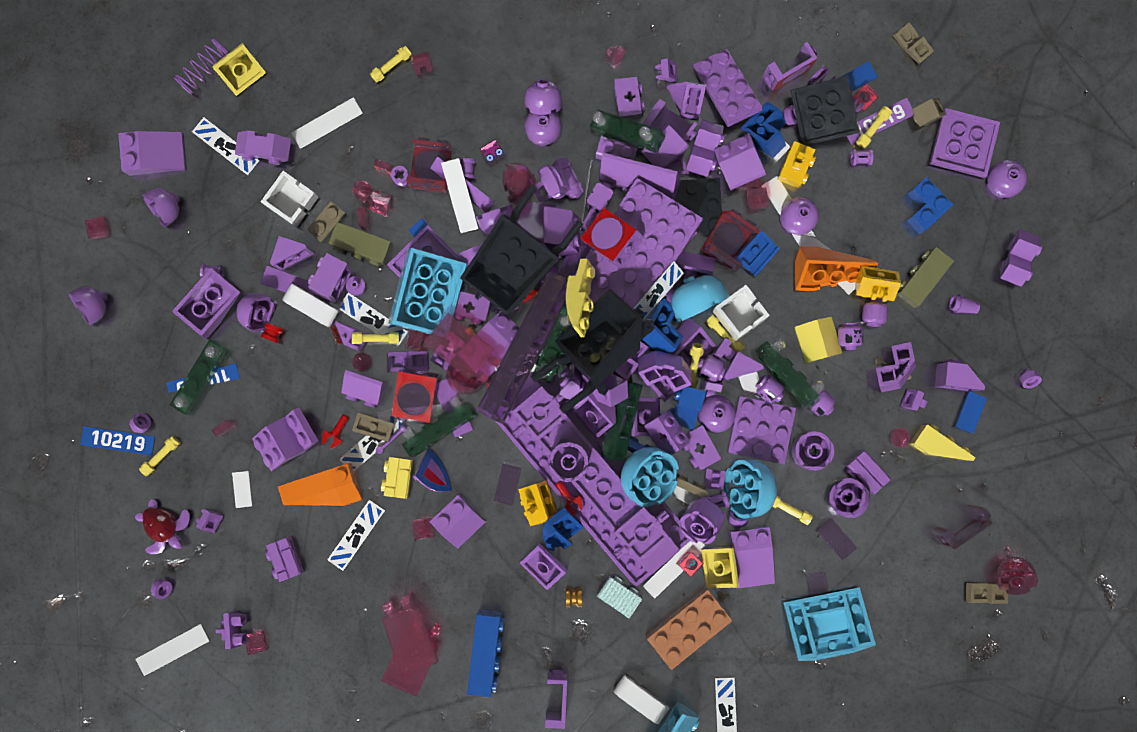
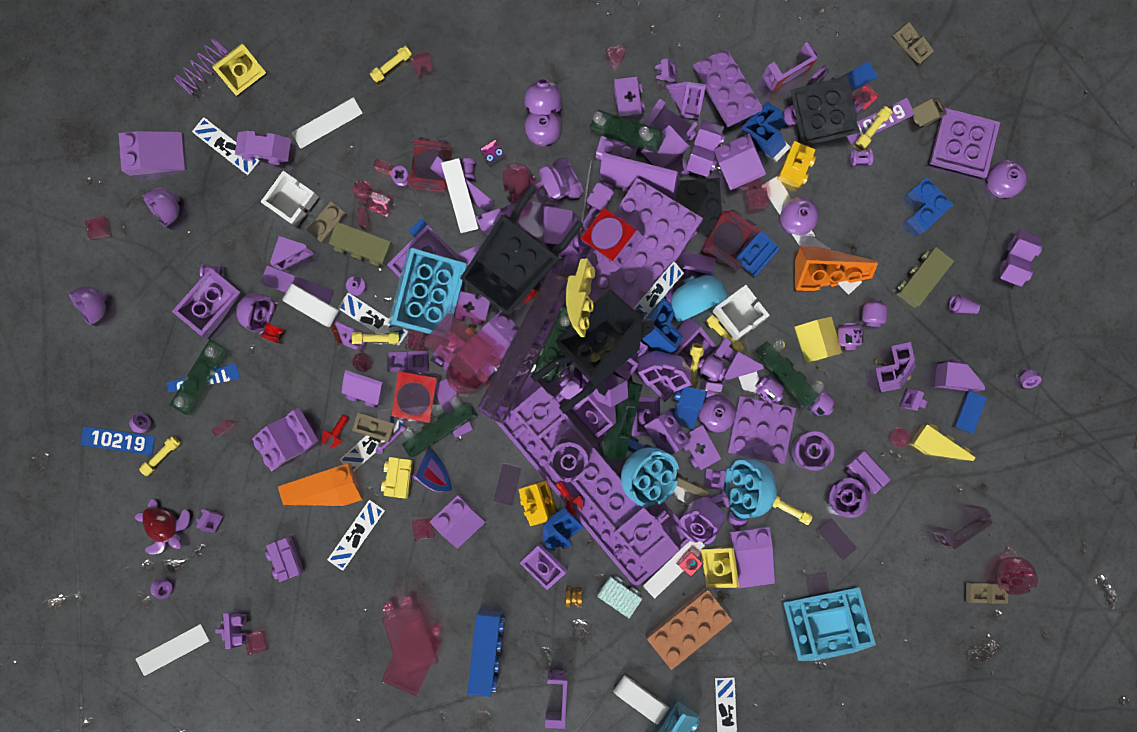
white sticker [232,471,252,508] -> none
medium lavender brick [308,253,353,304] -> none
yellow brick [855,266,901,302] -> none

